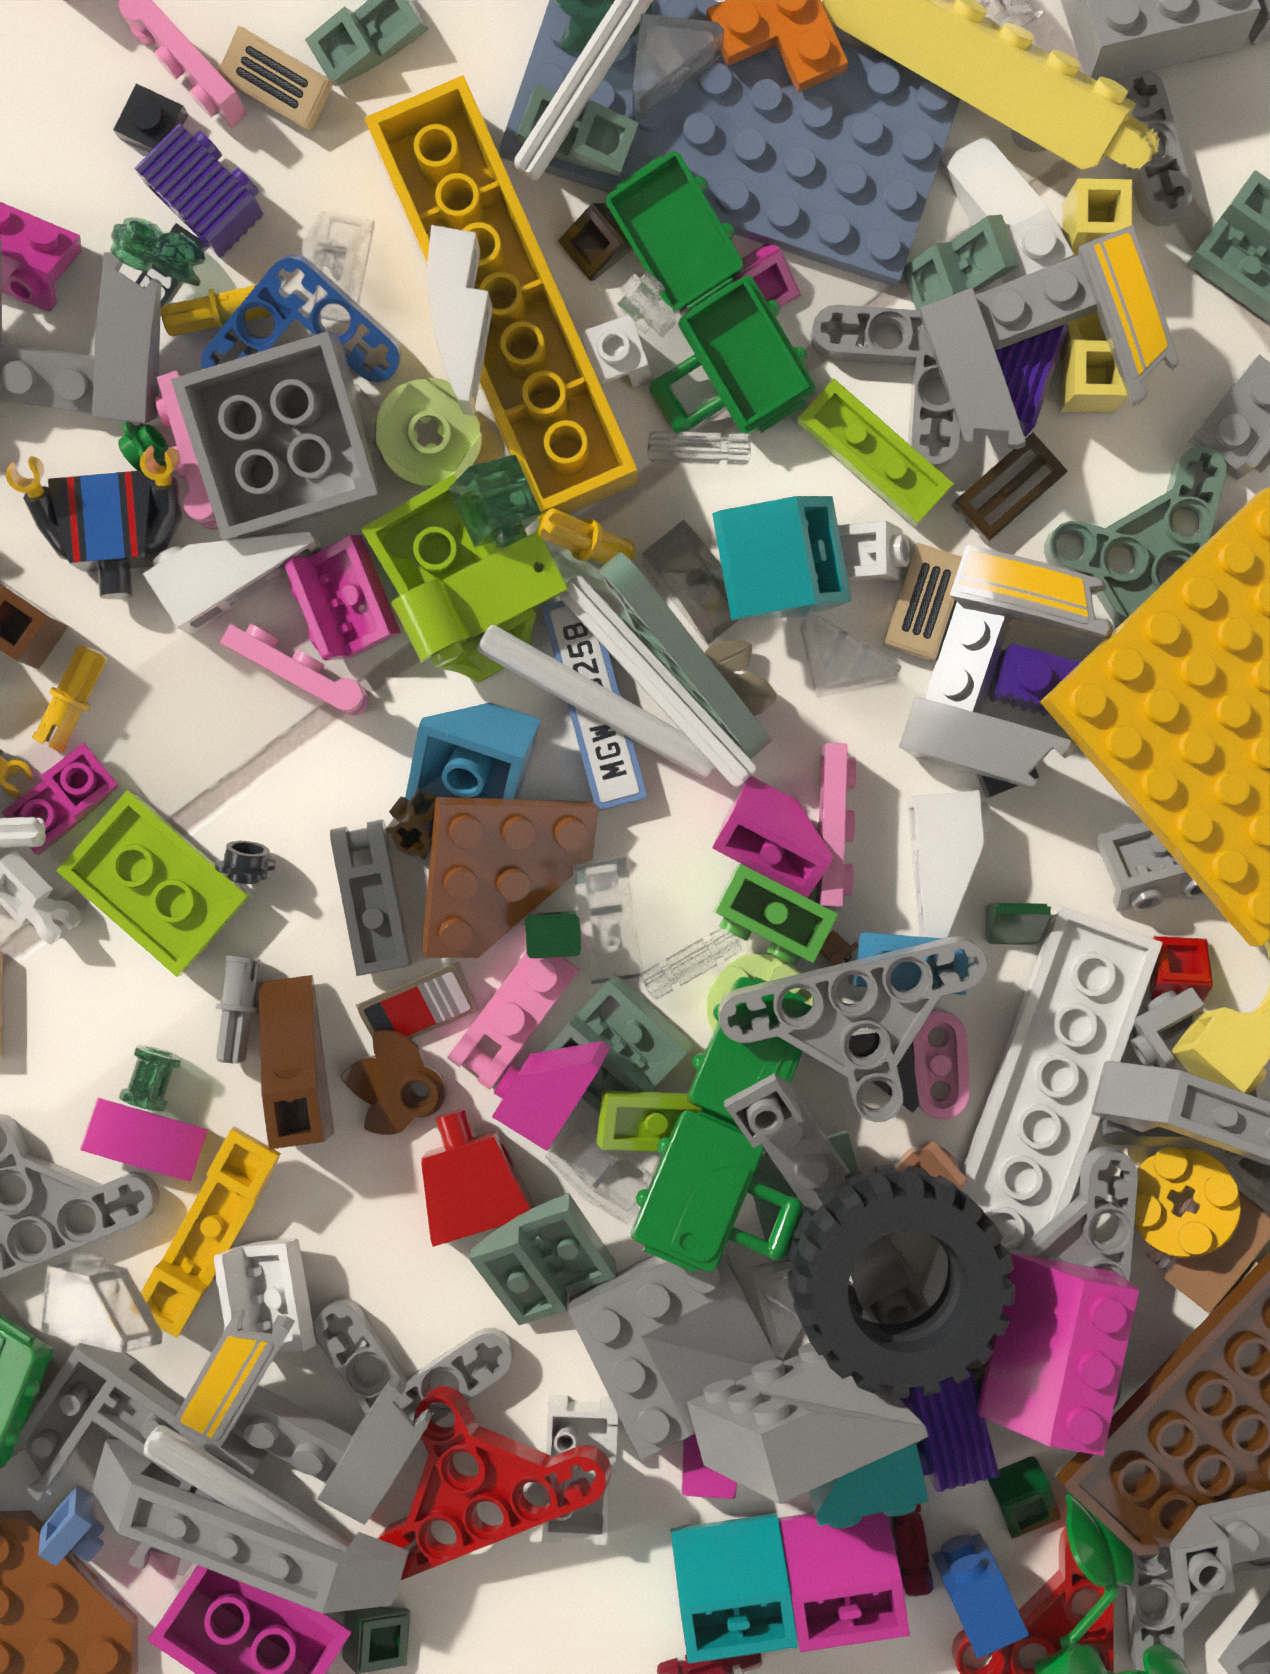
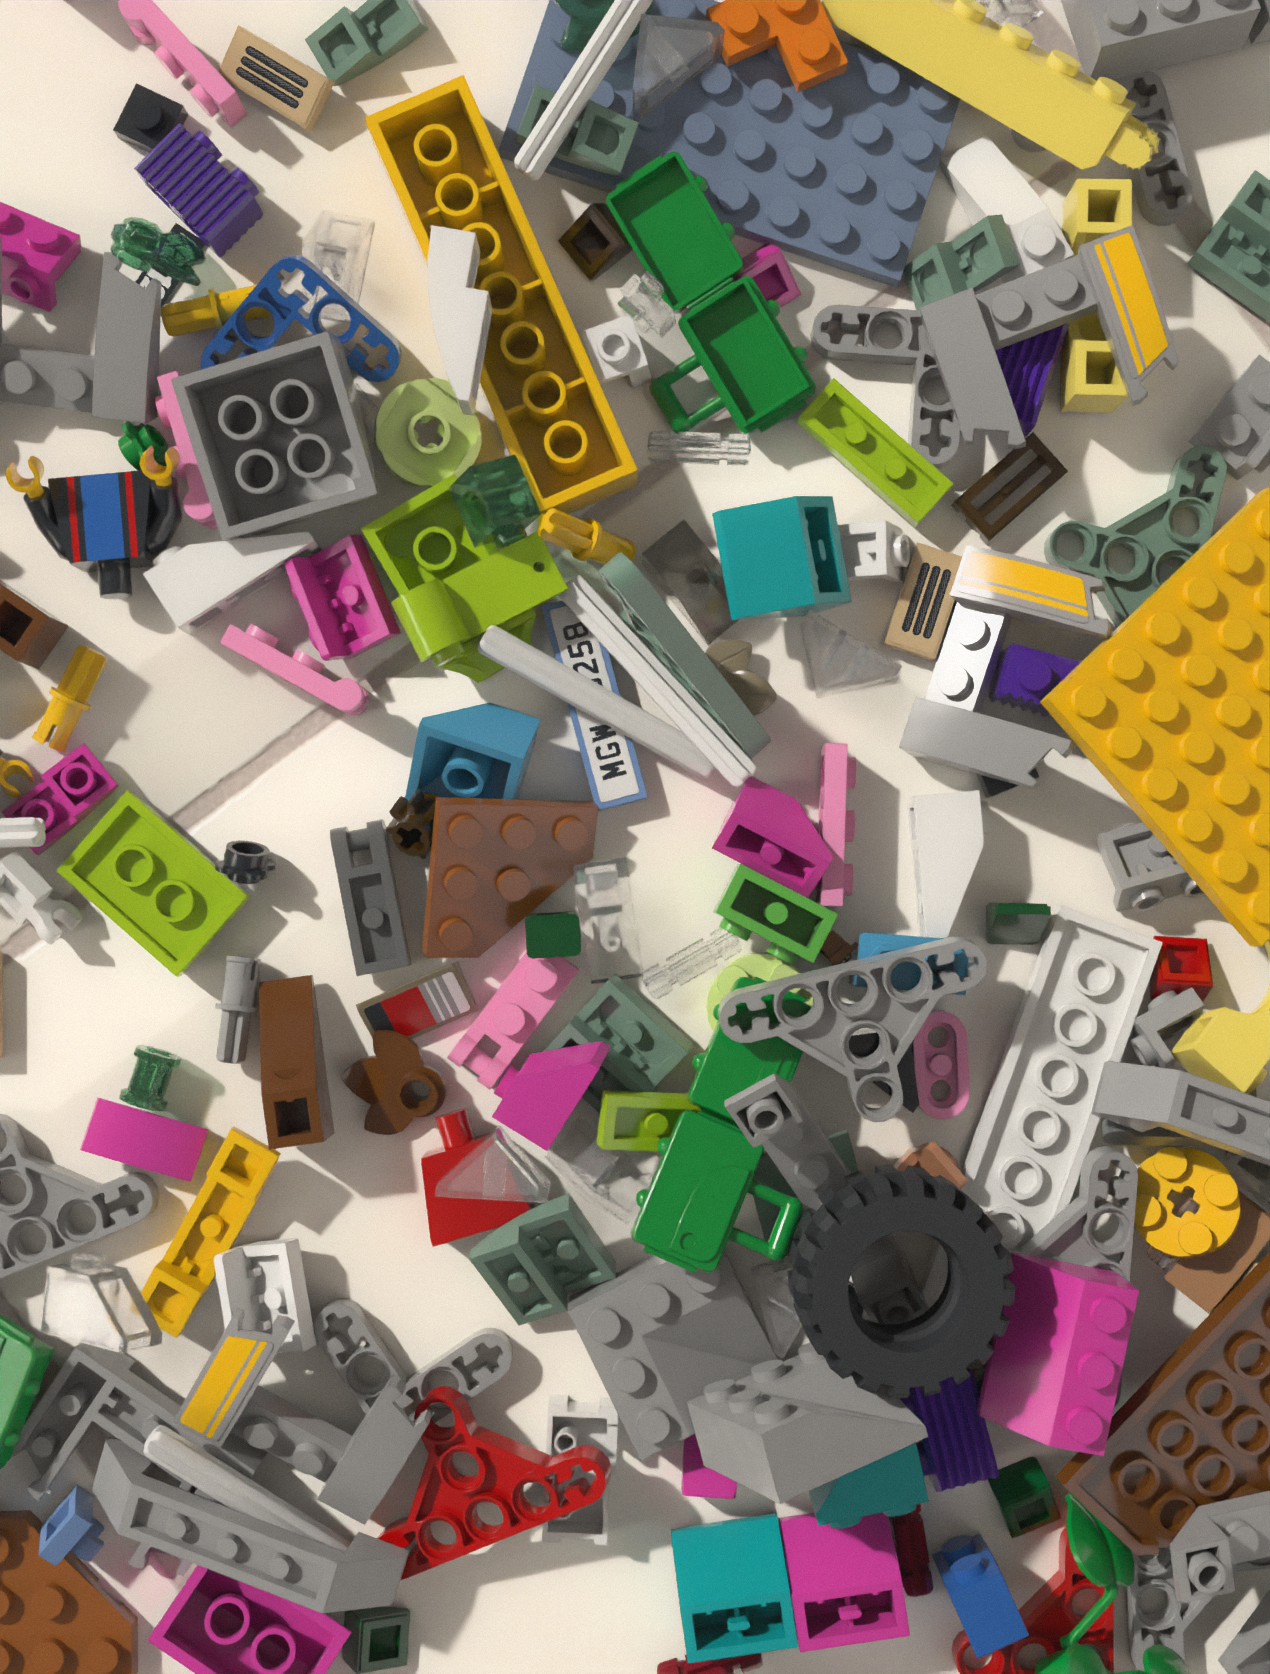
none -> clear slope [435,1125,551,1203]

